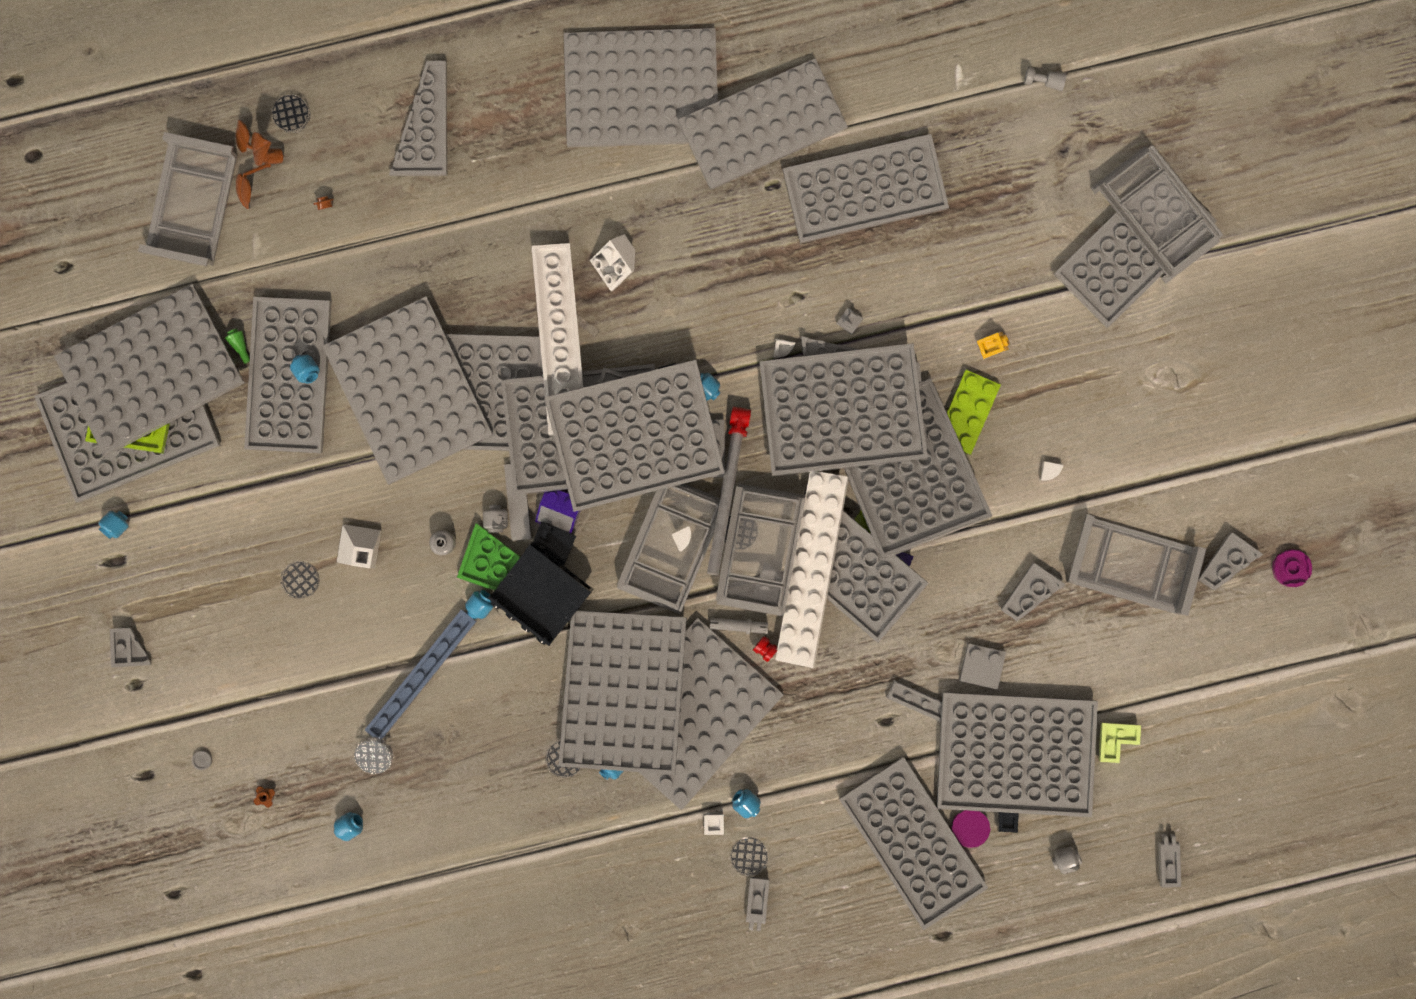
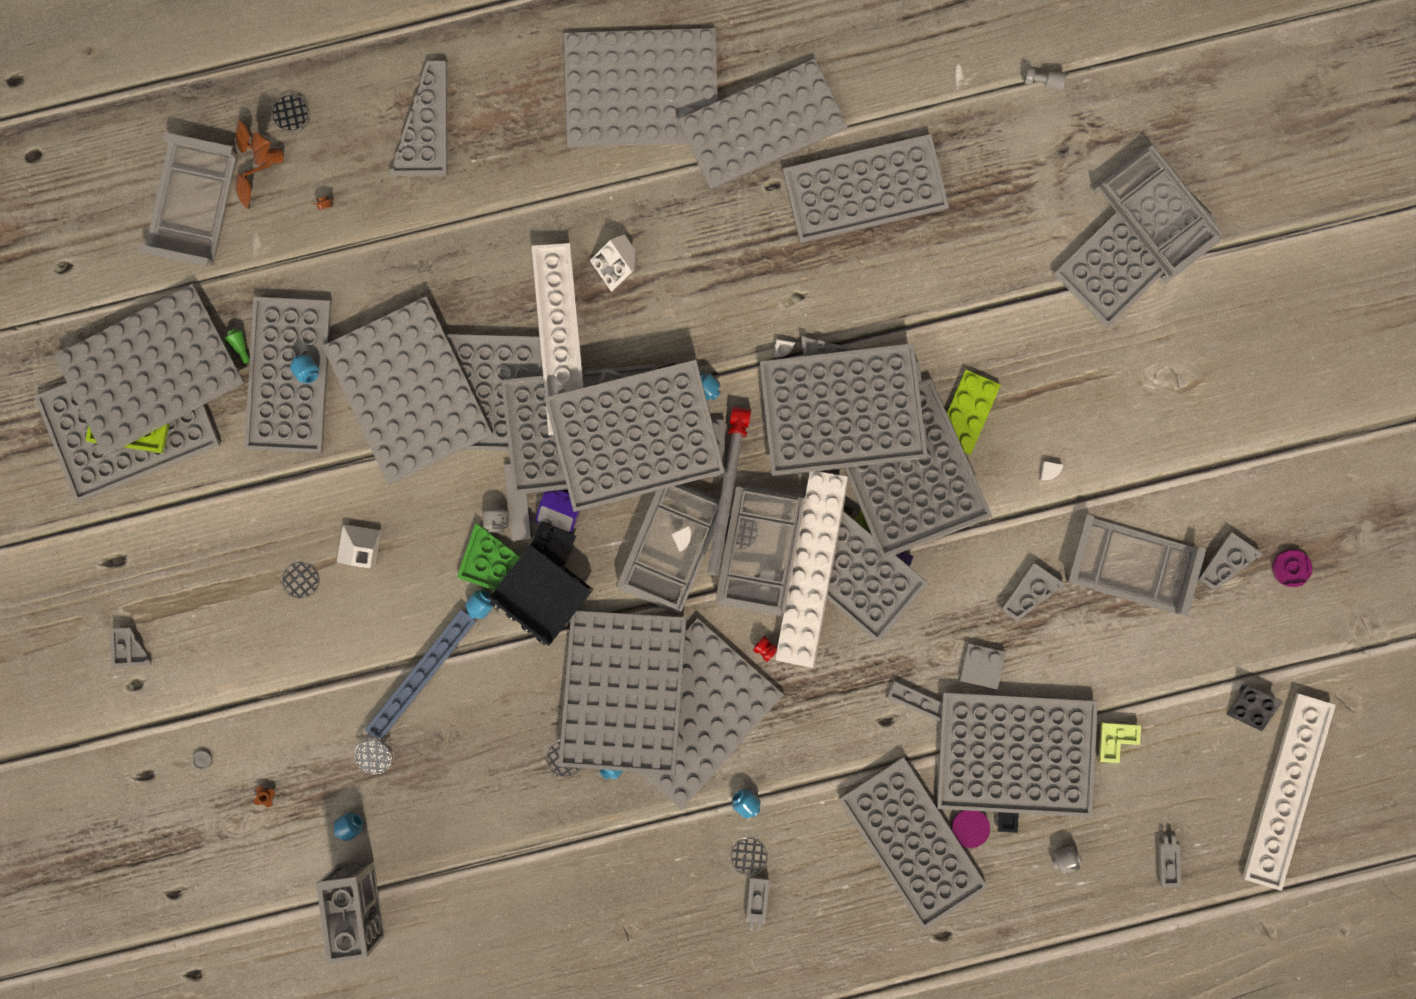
dark azure head [98,511,129,539] -> none
light grey head [429,530,456,555] -> none
white plate [704,814,724,835] -> none
light grey pin [710,617,768,634] -> none
light grey tile [836,308,863,335] -> none
yellow bracket [977,332,1010,359] -> none
none -> light grey piece [316,860,385,964]
none -> black hinge [1227,685,1283,731]
none -> white plate [1242,693,1336,891]

